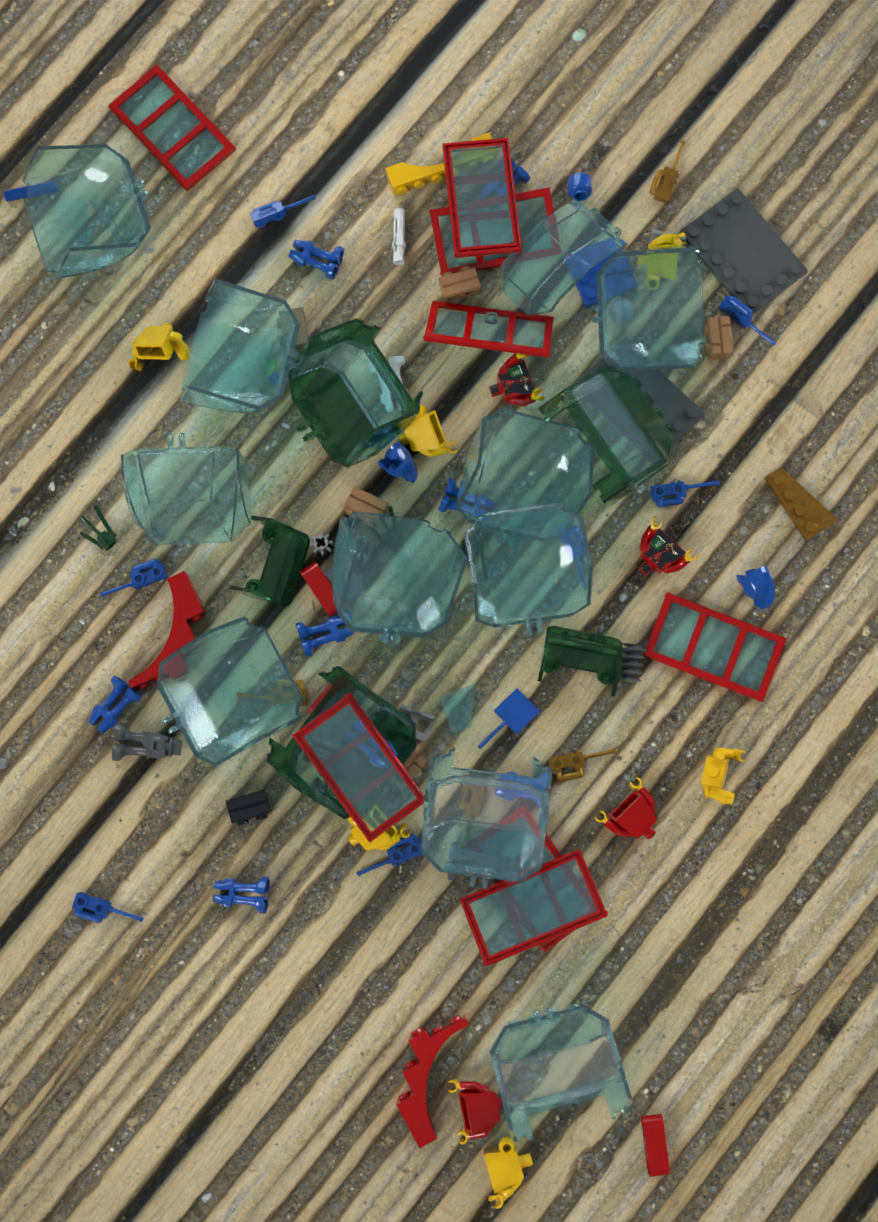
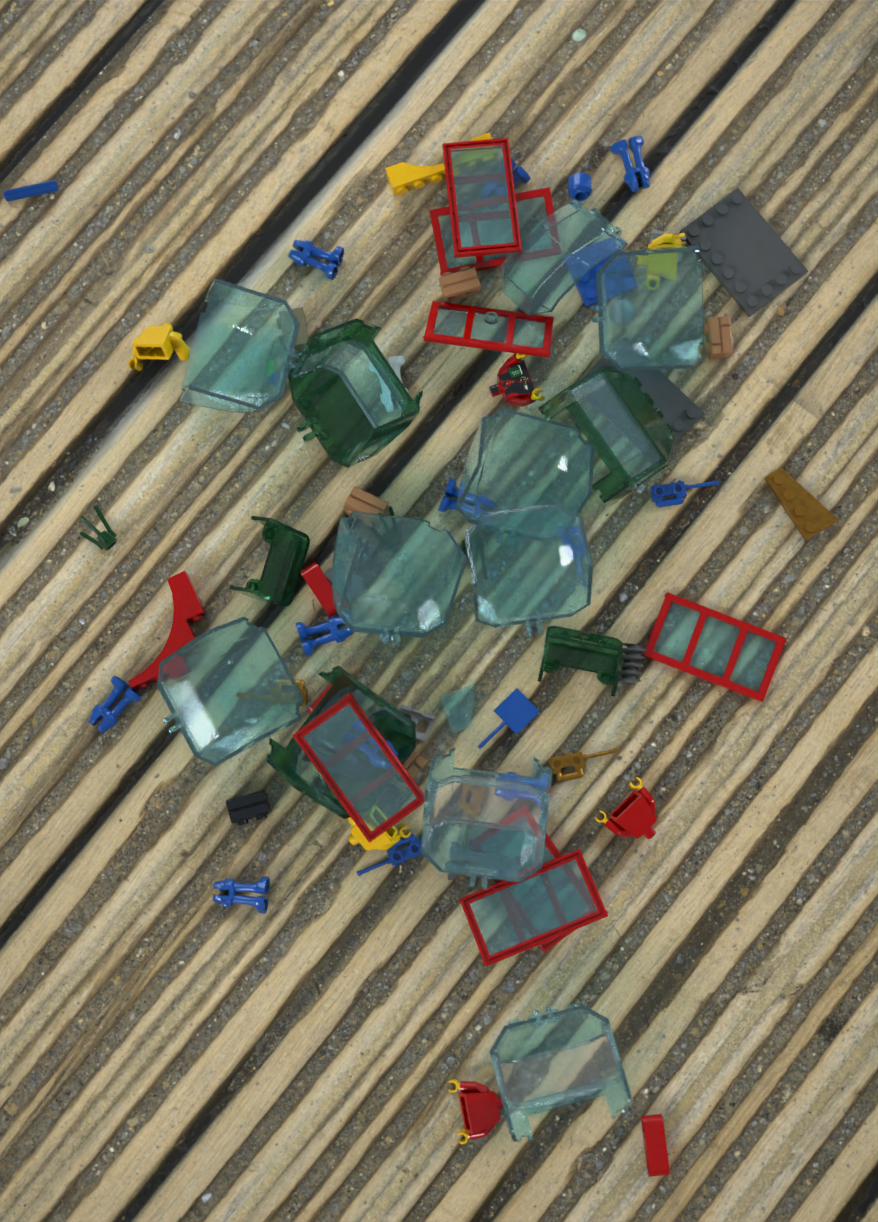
clear light blue windscreen [23,144,151,279] -> none
blue piece [72,892,143,923] -> none
blue piece [100,559,168,597] -> none
door [108,64,236,191] -> none
dark grey piece [112,724,182,761] -> none
clear light blue windscreen [121,432,251,545] -> none
blue piece [250,195,316,228] -> none
light grey gear [309,531,333,556] -> none
blue helmet [377,441,418,483] -> none
white pin [392,208,406,265] -> none
red arch [396,1015,469,1149] -> none
yellow torso [399,405,458,457] -> none
yellow torso [483,1136,533,1209] -> none
torso [639,516,699,576] -> none
pearl gold piece [650,140,686,204] -> none
yellow torso [701,747,746,805] -> none
blue piece [718,295,776,346] -> none
blue helmet [736,565,775,610] -> none
none -> blue piece [610,136,651,192]

